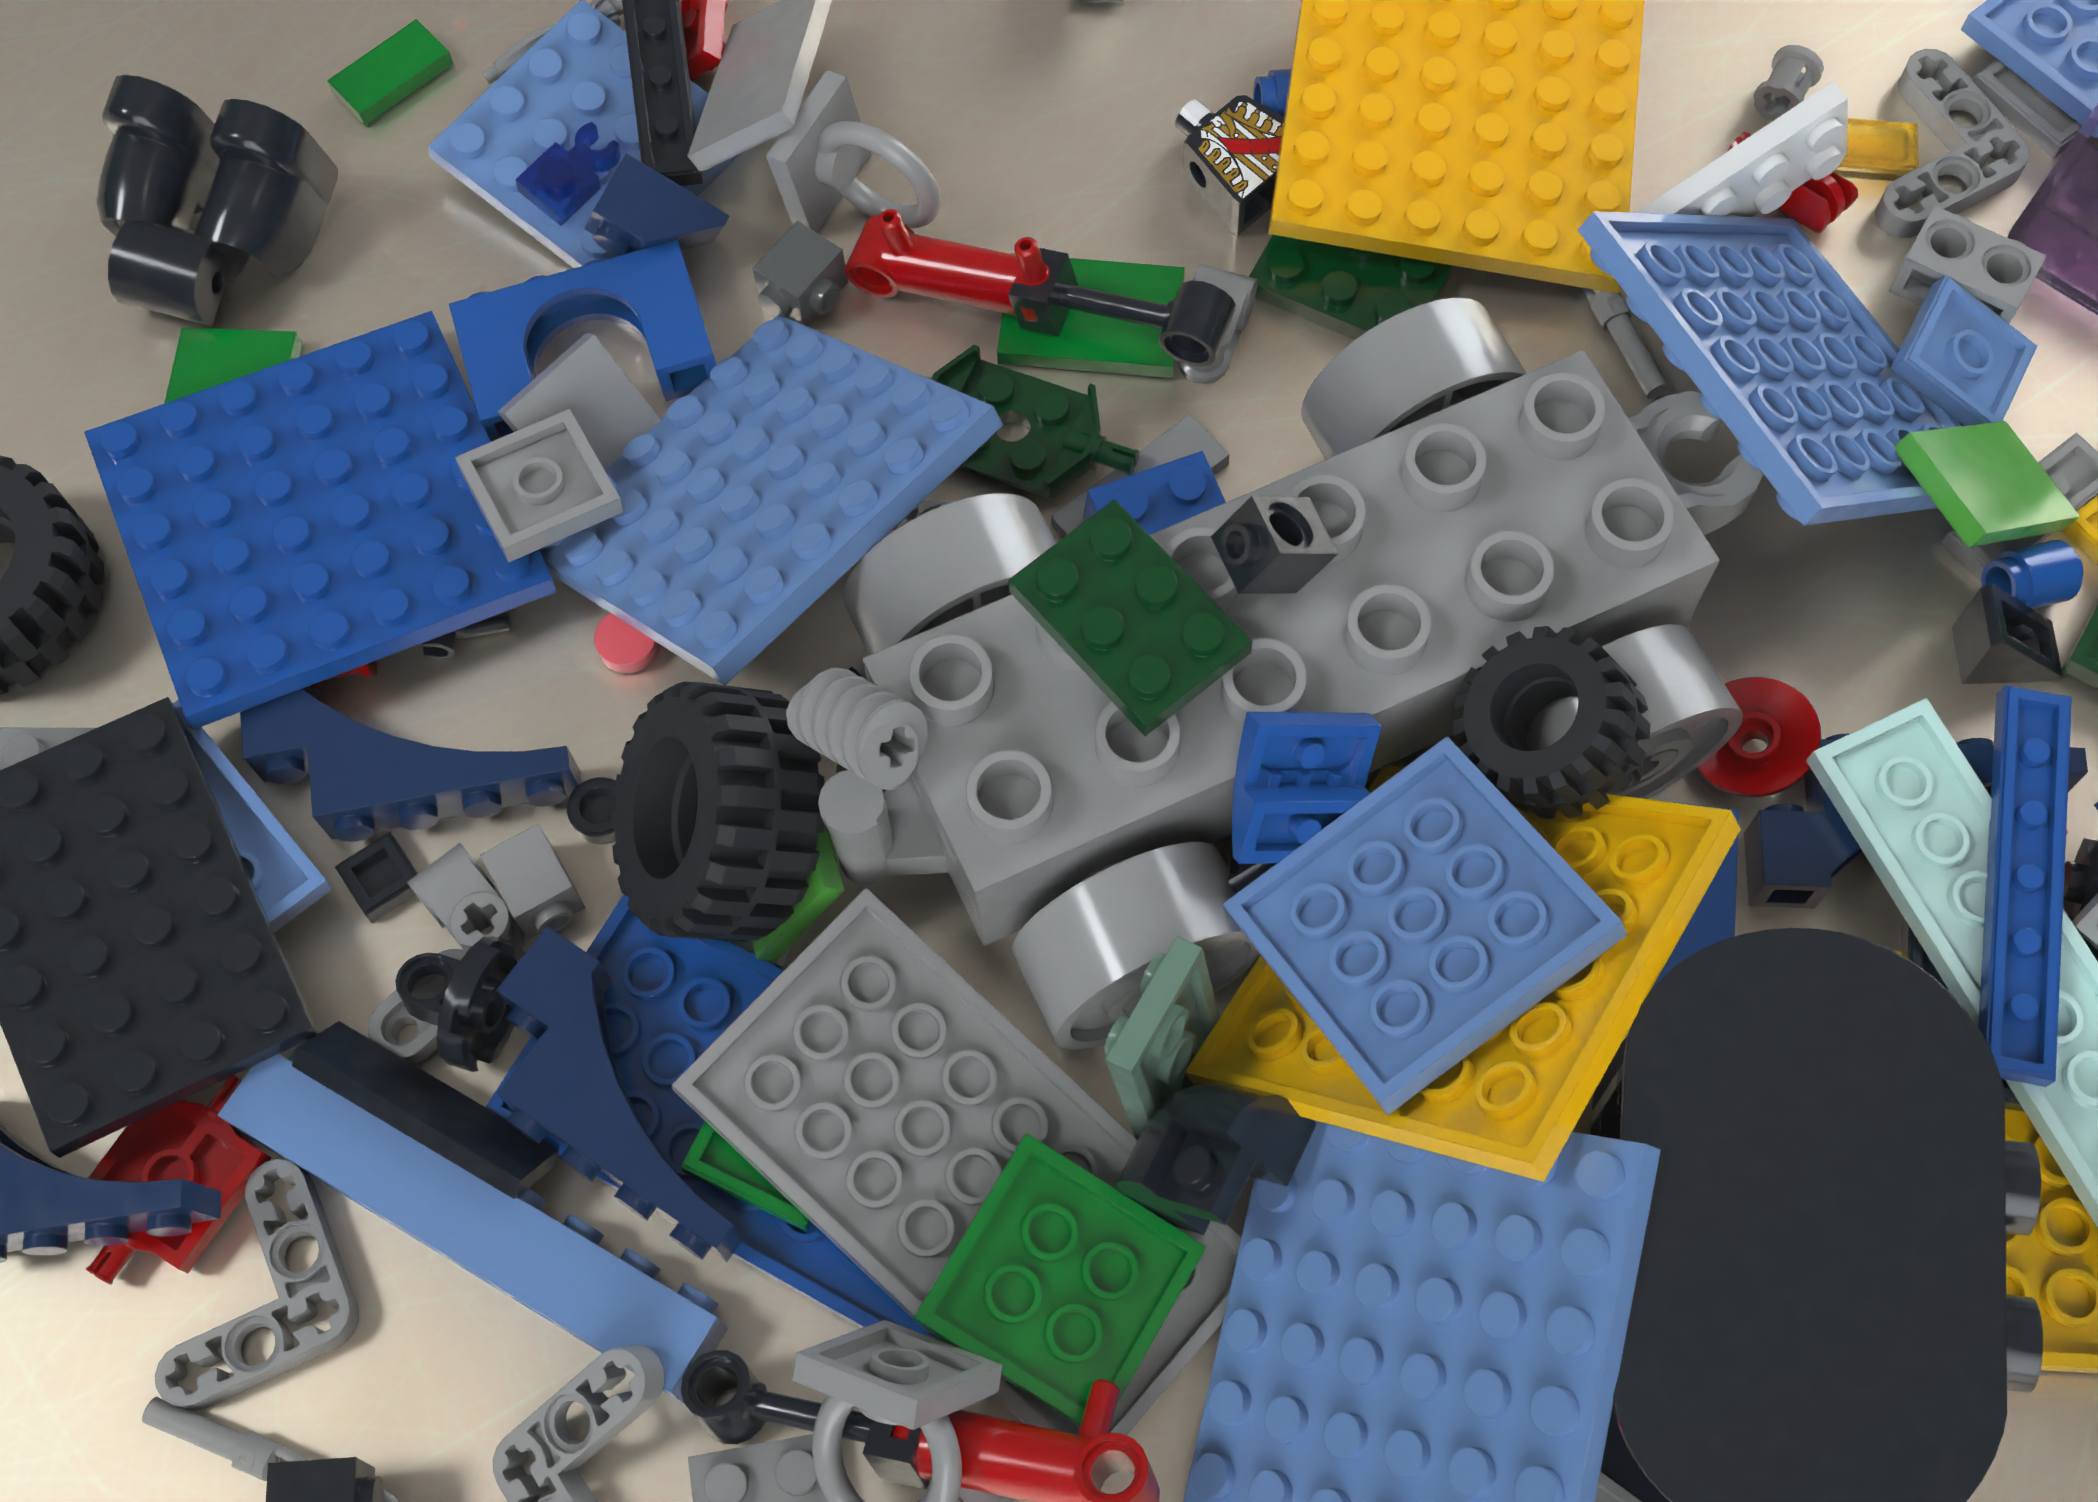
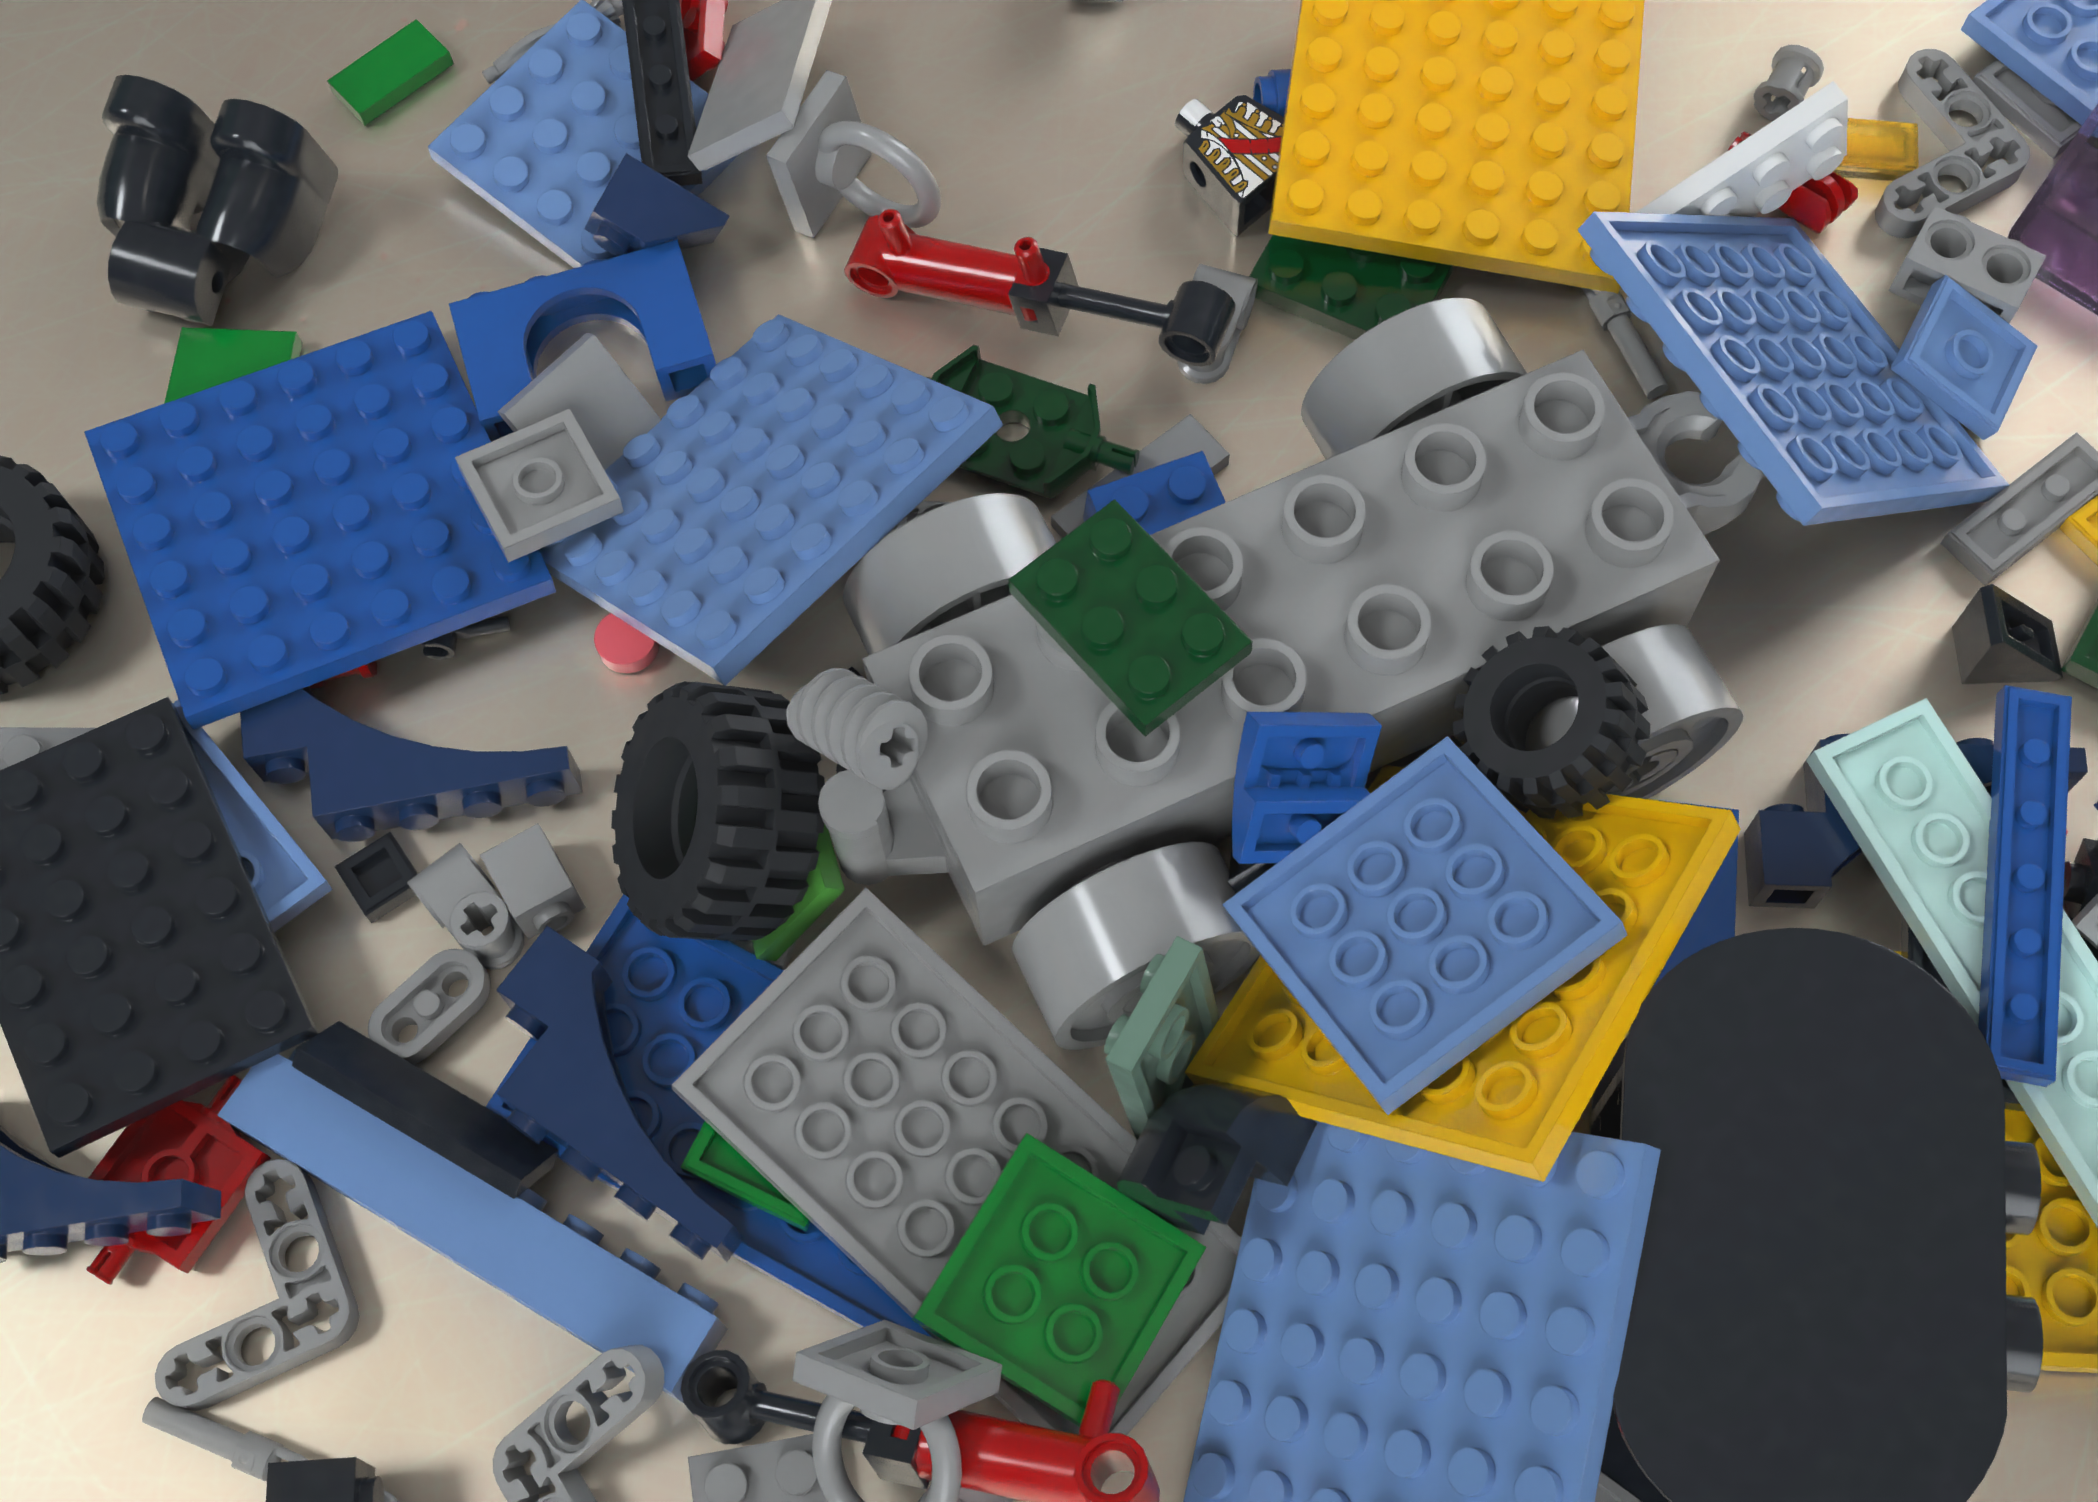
black tile [395,936,525,1072] -> none
clear blue plate [515,122,621,226] -> none
black tile [567,777,617,844] -> none
dark grey brick [752,220,849,327] -> none
green tile [997,253,1185,378] -> none
black brick [1211,496,1338,594] -> none
red dish [1696,677,1821,797] -> none
bright green tile [1894,421,2080,547] -> none
blue brick [1981,540,2084,609] -> none

